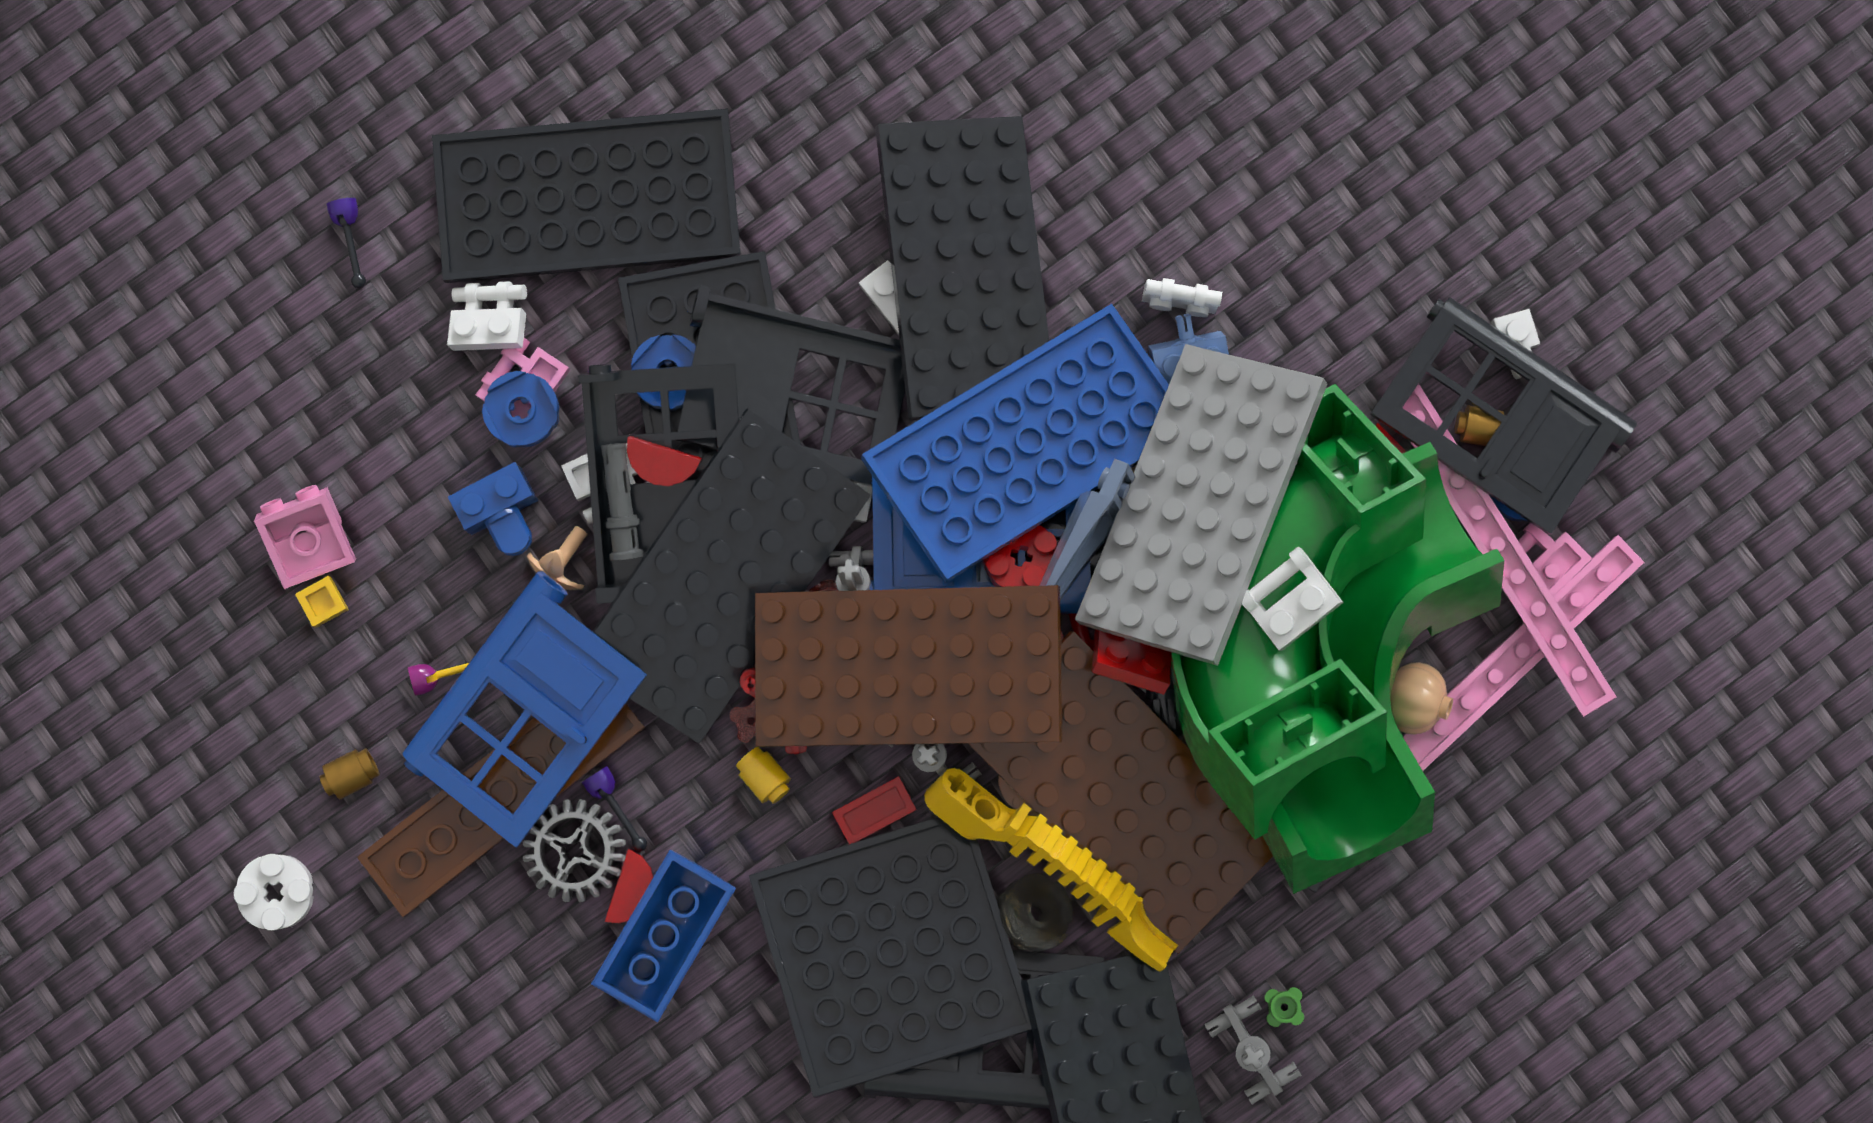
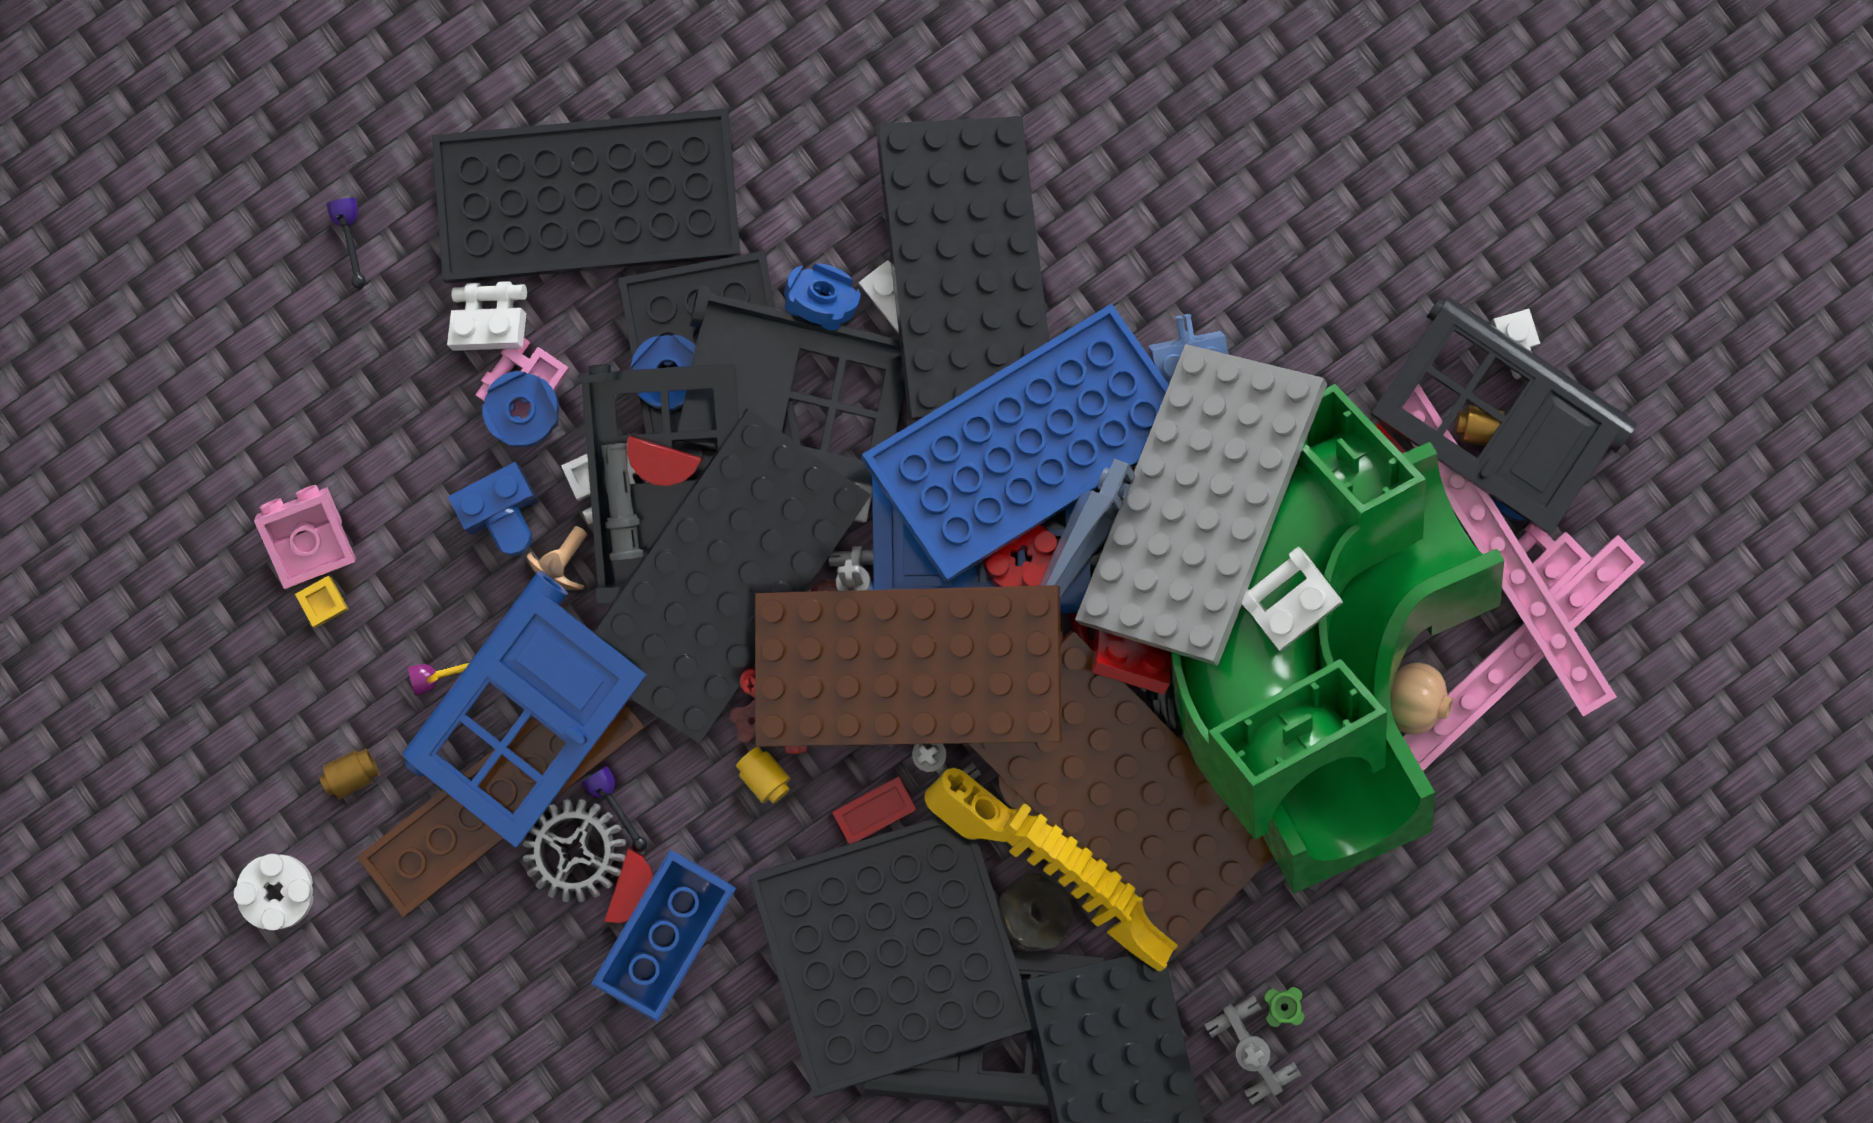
white plate [1142,278,1222,317] -> none
none -> blue plate [784,264,860,330]

